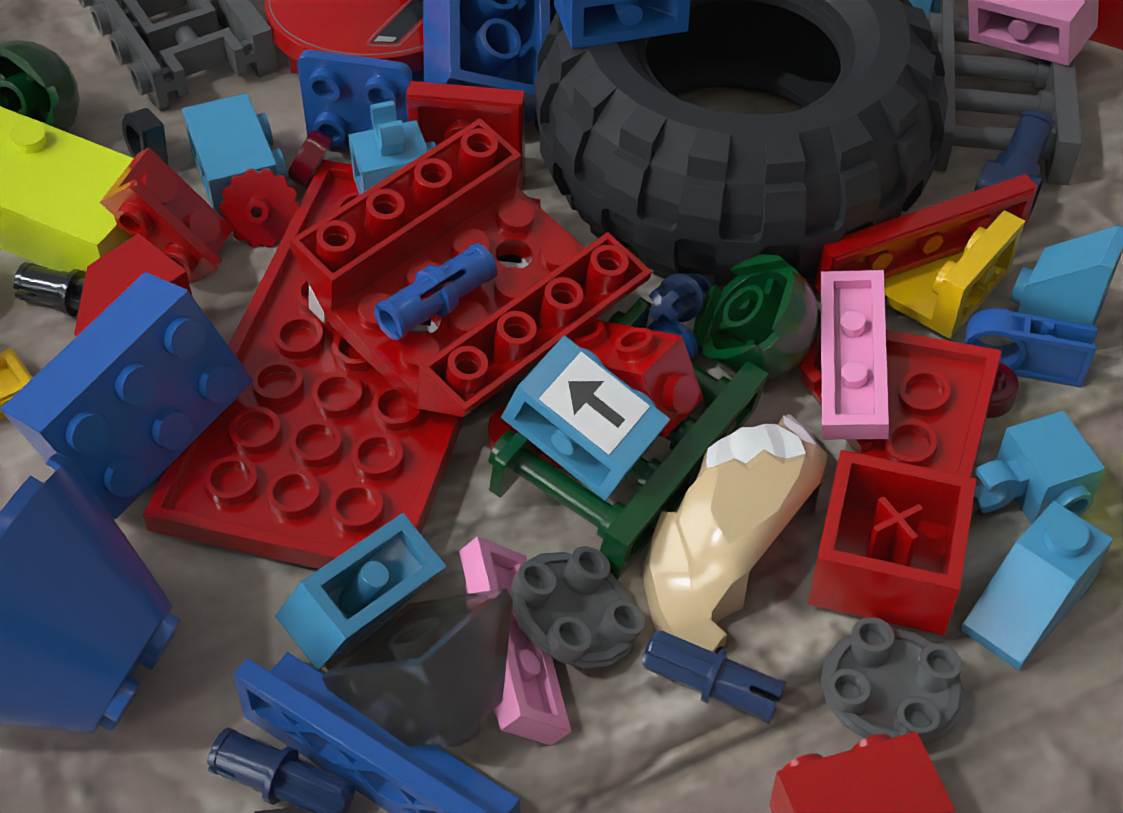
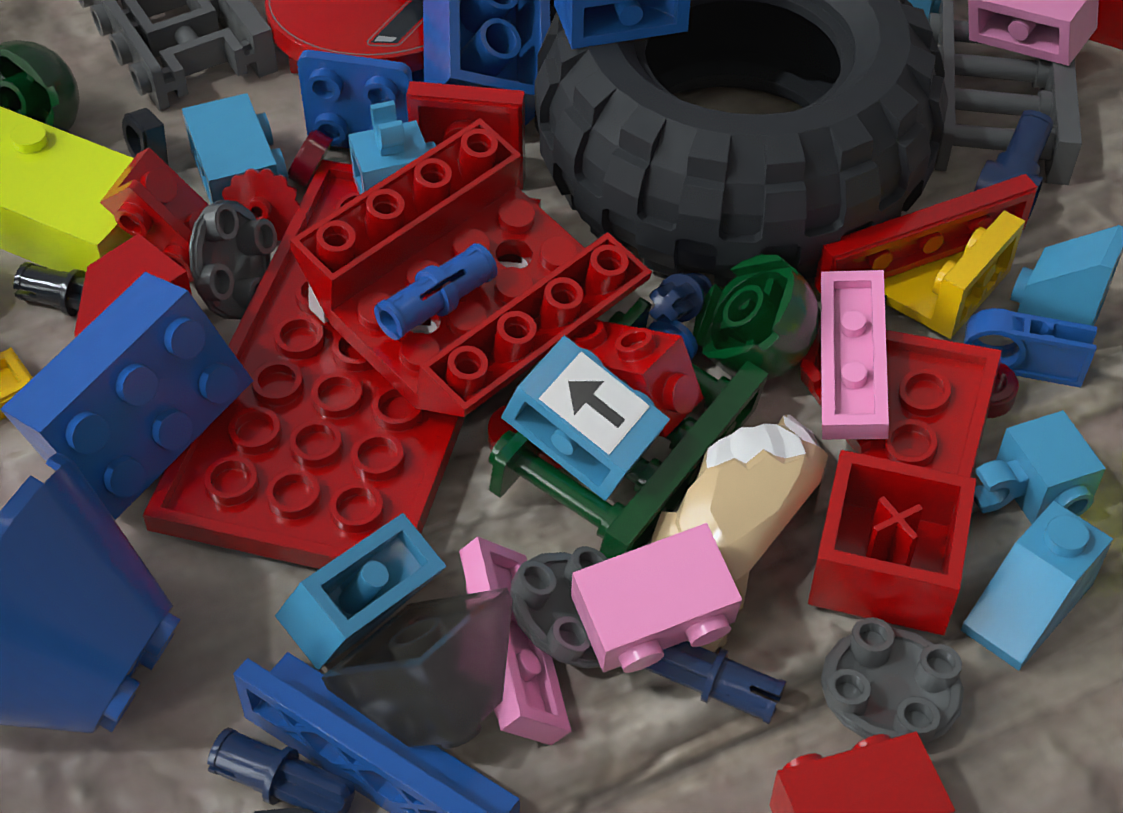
none -> dark grey dish [189,200,277,319]
none -> bright pink brick [571,523,742,673]

